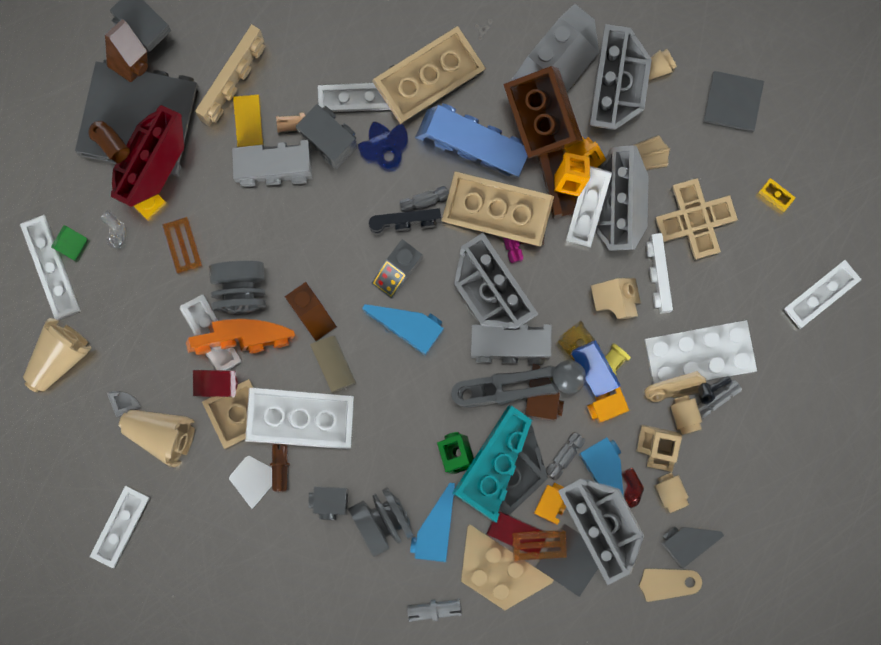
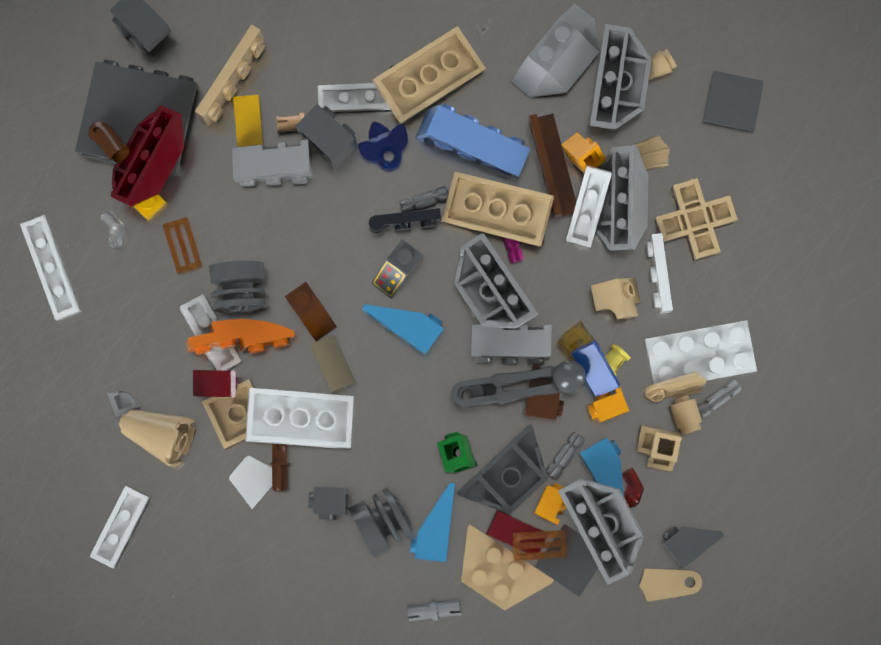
tan cone [23,318,91,392] -> none
green tile [51,225,88,261] -> none
slope [105,19,148,82] -> none
teal wing [452,405,532,523] -> none
reddish brown slope [503,66,583,158] -> none
light orange brick [554,152,590,196] -> none
tan brick [655,472,689,513] -> none
black hand [698,376,731,404] -> none
yellow piece [758,178,796,213] -> none
white plate [784,260,861,329] -> none

